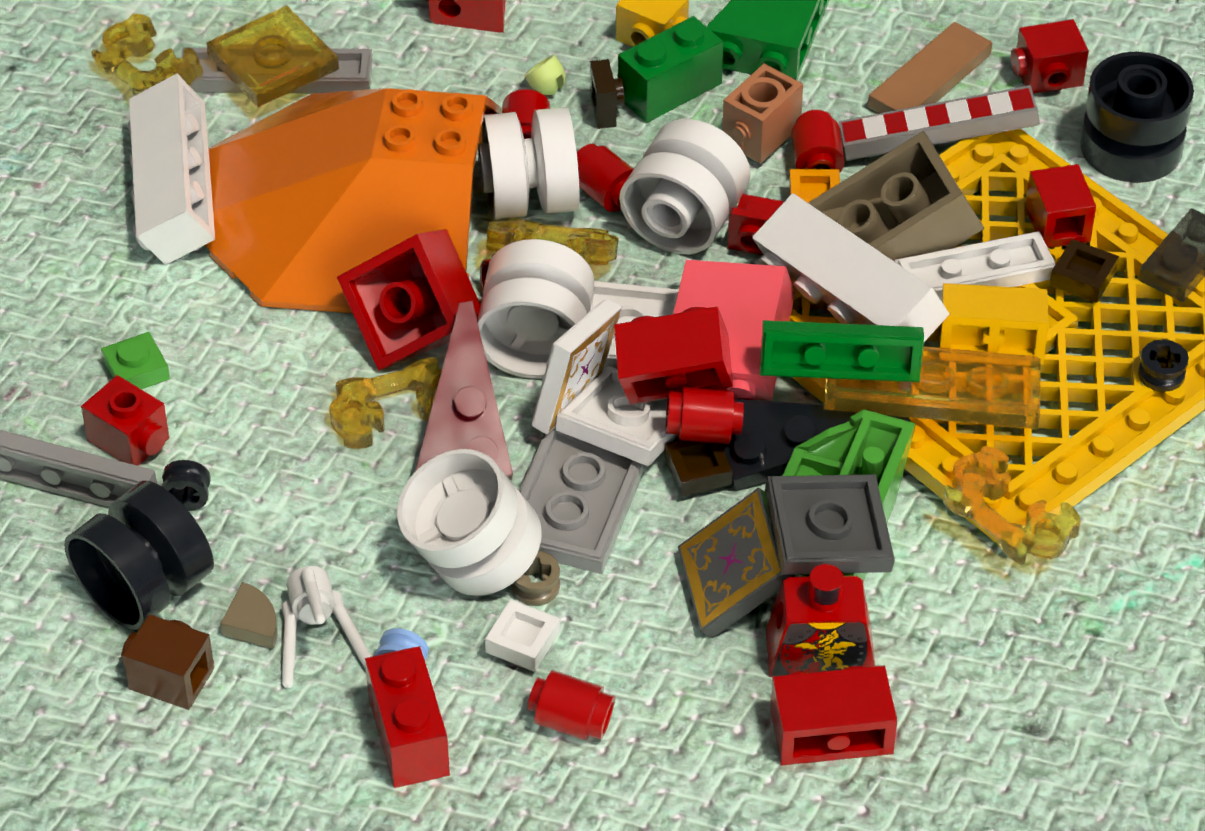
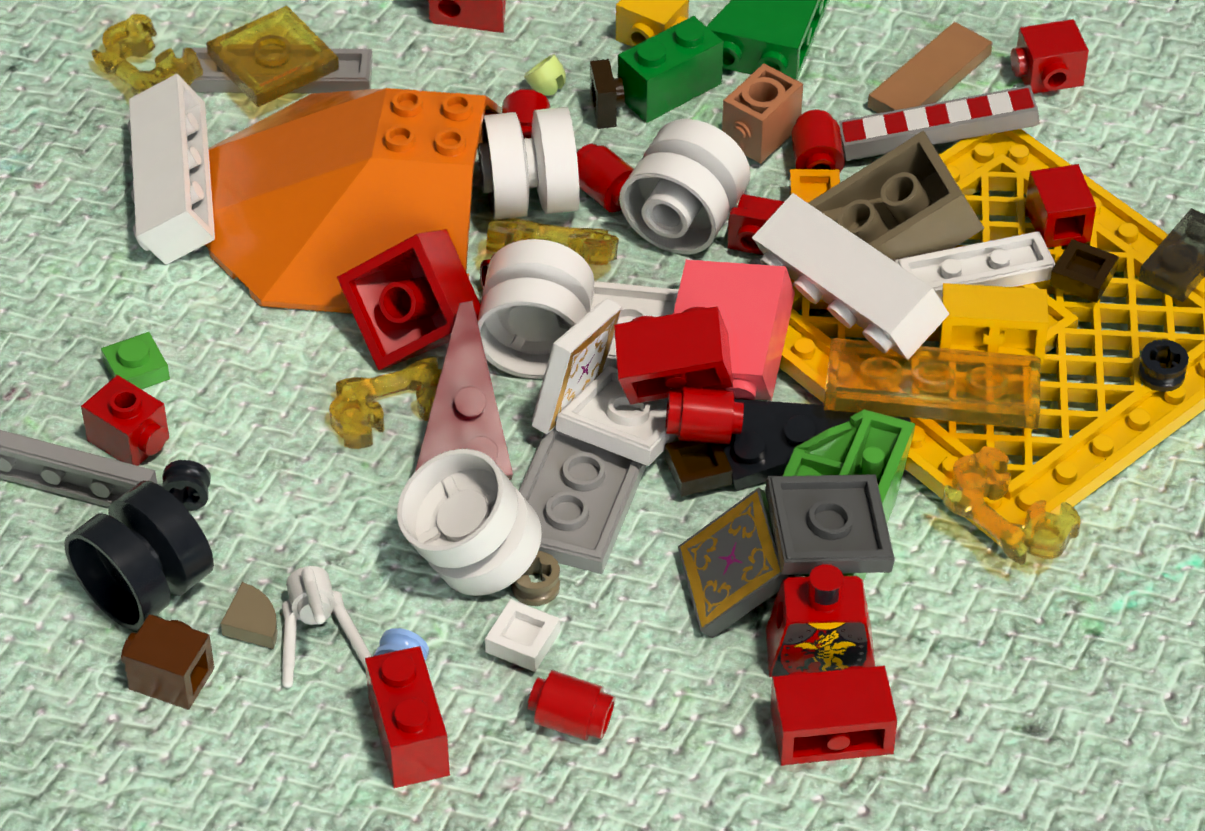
green tile [760,320,924,382] -> none
black wheel [1080,51,1194,183] -> none

